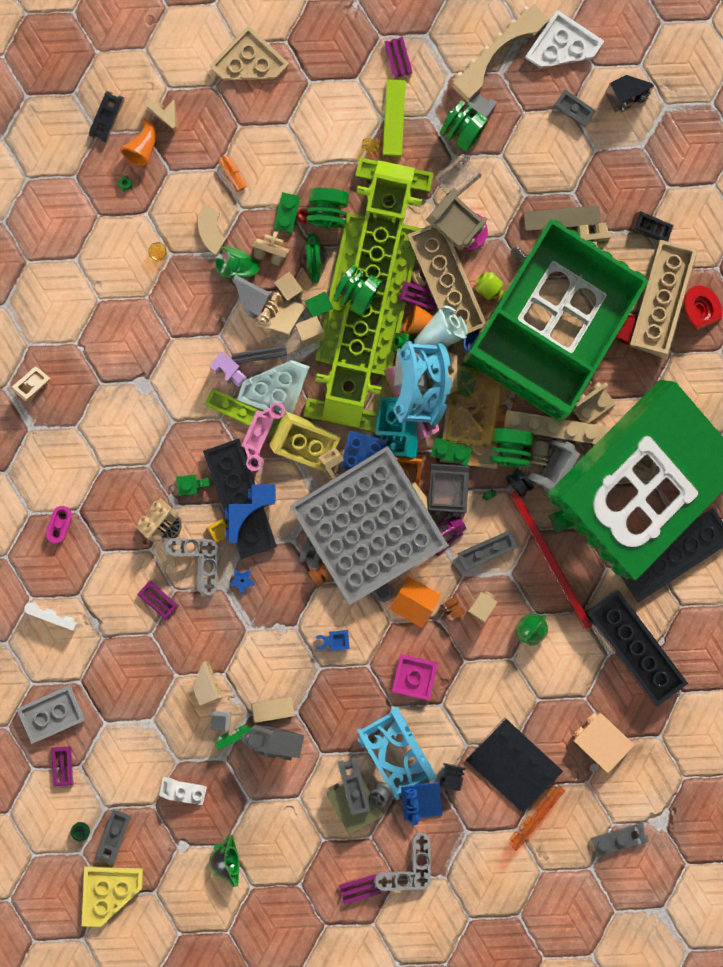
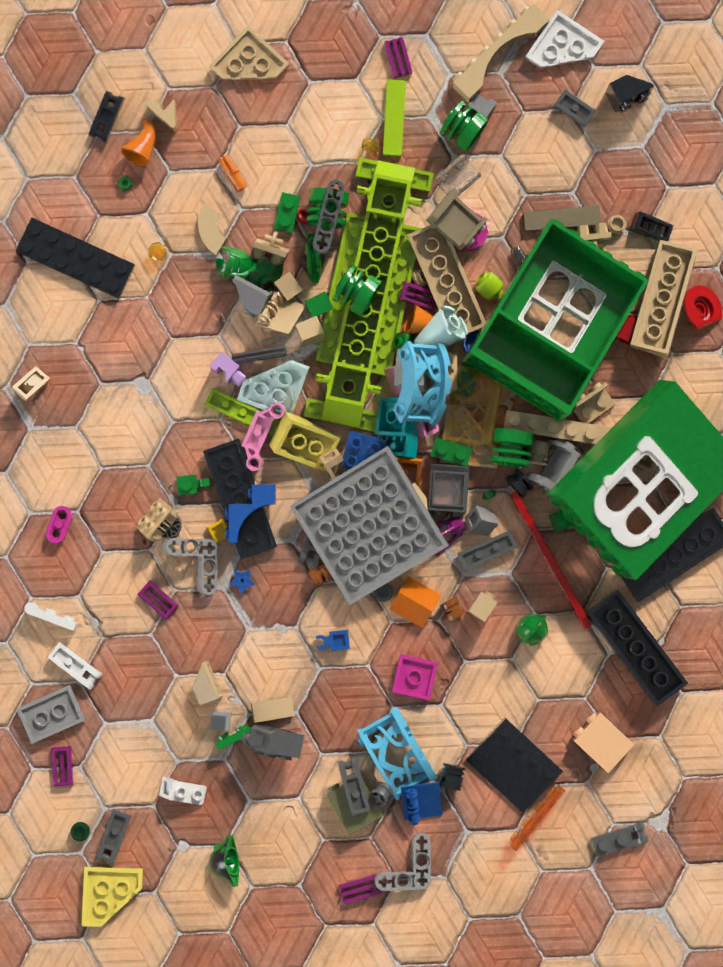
none -> black plate [15,217,136,300]
none -> white plate [47,642,103,690]
none -> dark green plate [248,257,283,292]
none -> dark grey beam [313,180,345,254]
none -> light grey panel [465,506,499,536]
none -> tan plate [607,215,627,234]

